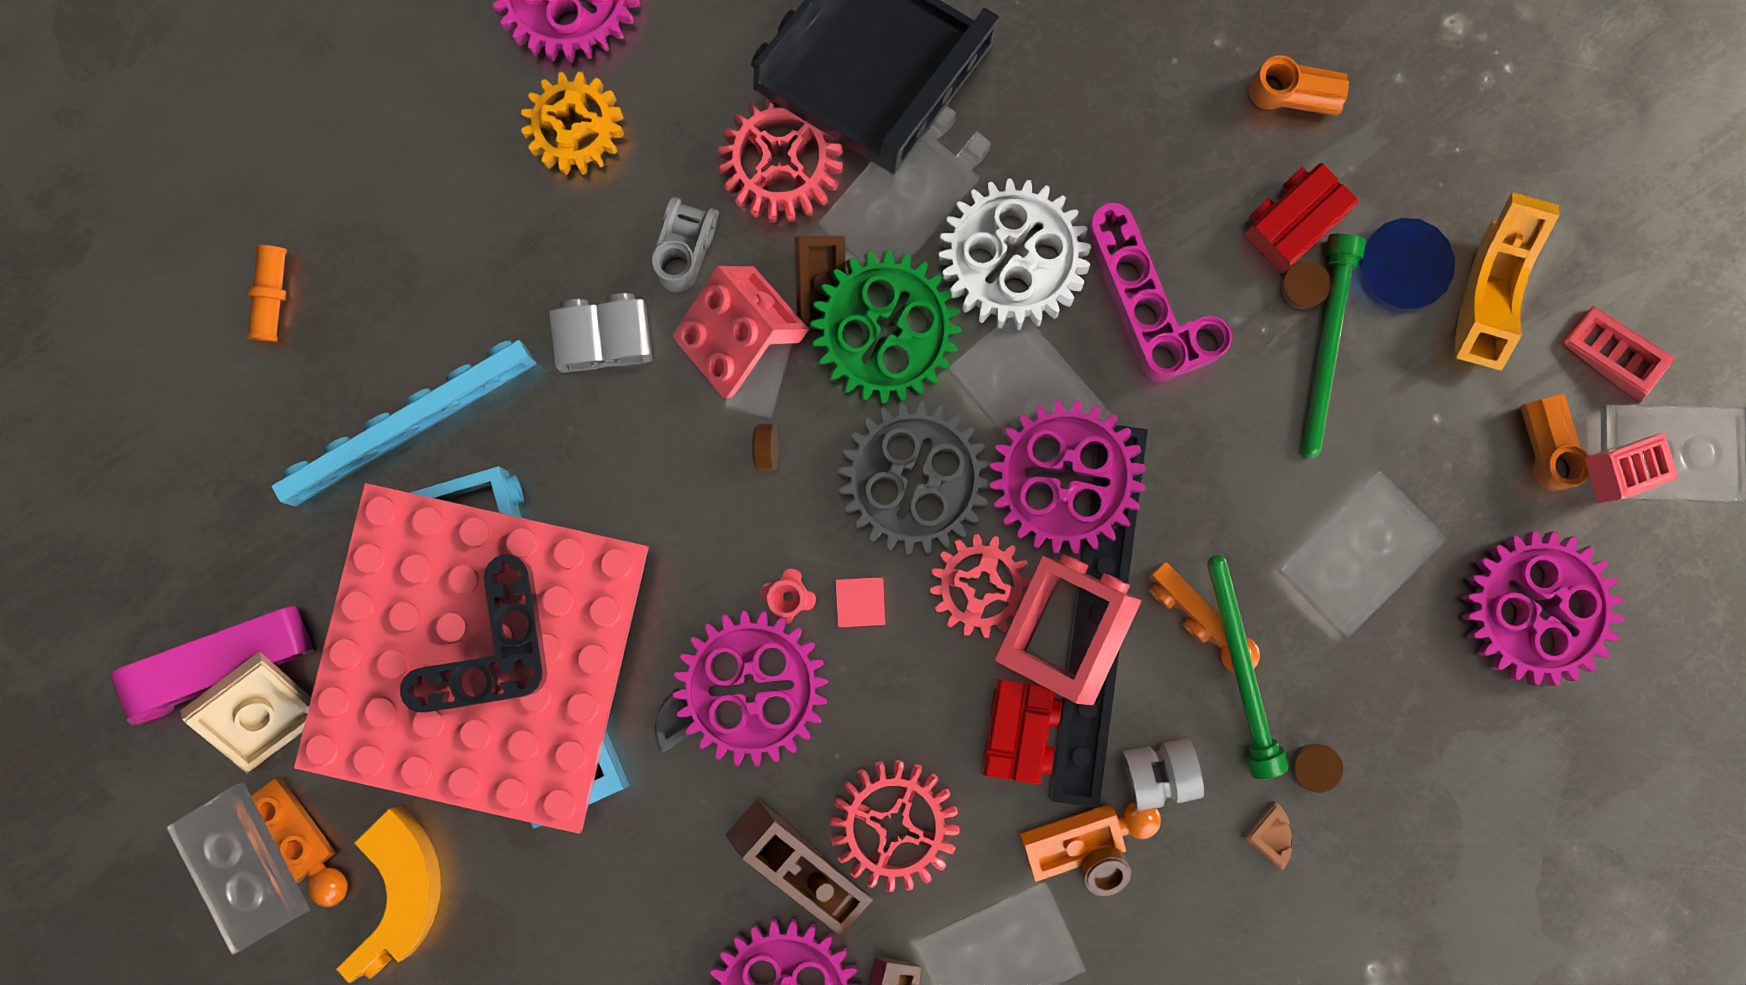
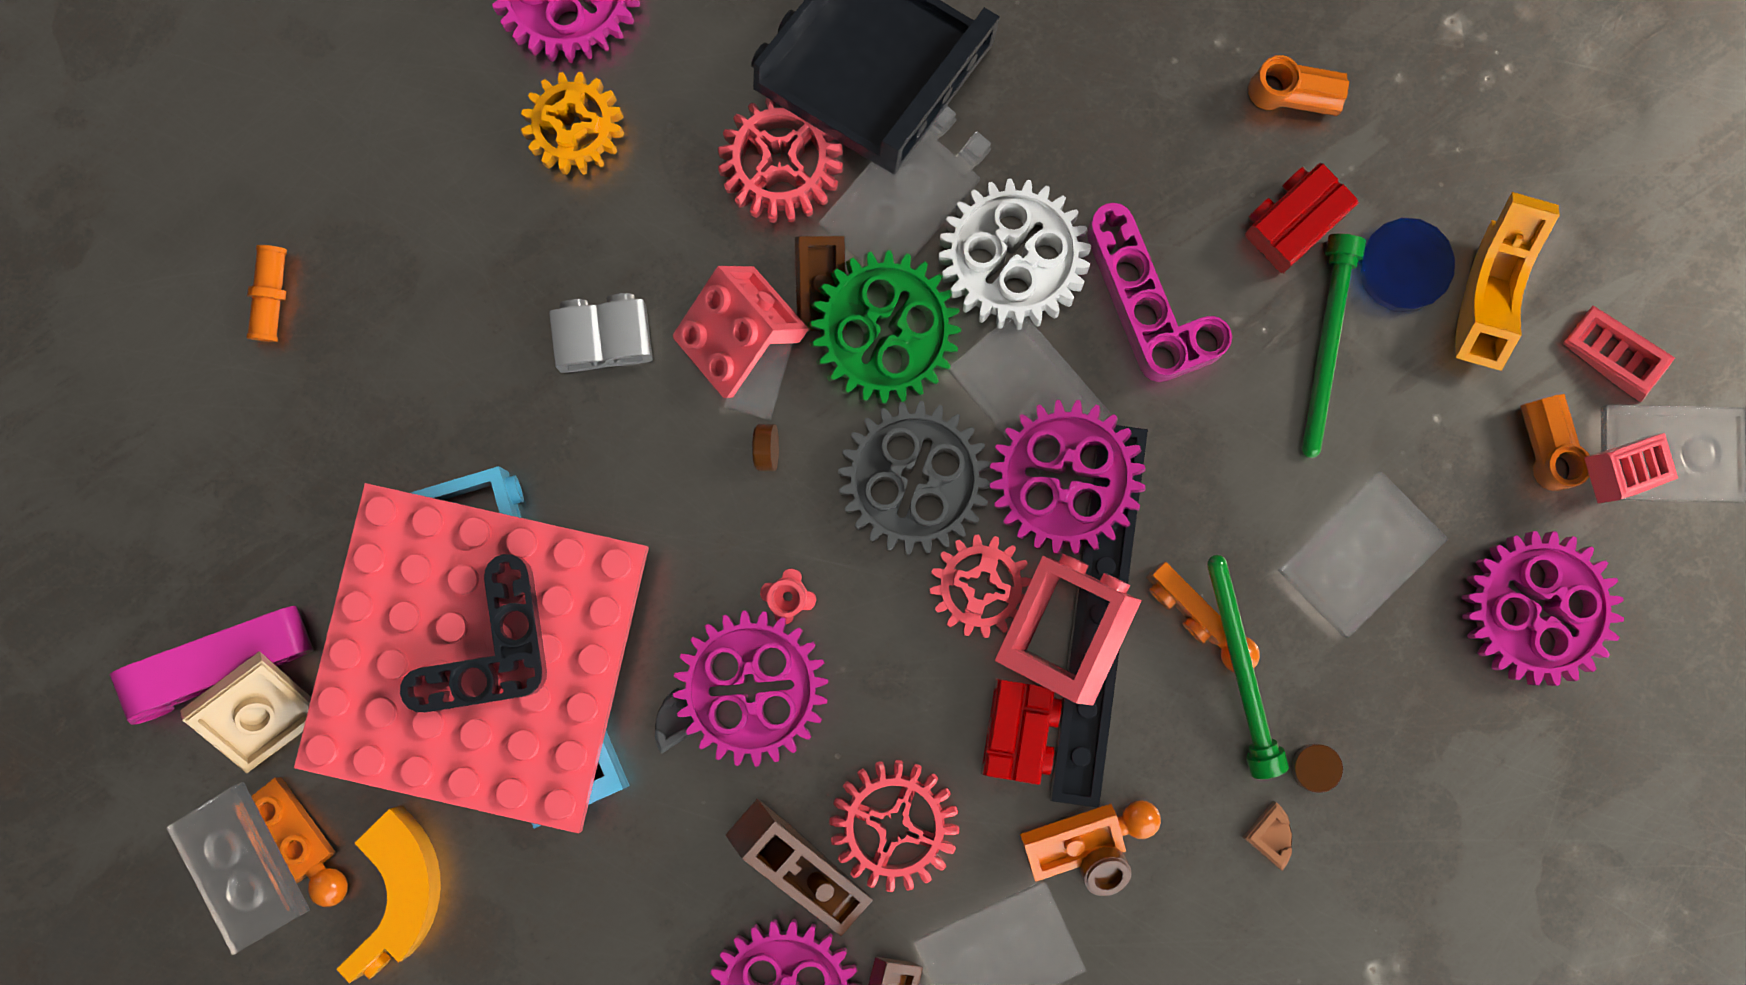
medium azure plate [271,340,537,507] -> none
light grey piece [652,196,719,293] -> none
coral tile [836,577,886,628] -> none
light grey wheel [1121,737,1204,812] -> none
reddish brown tile [1281,261,1331,310] -> none

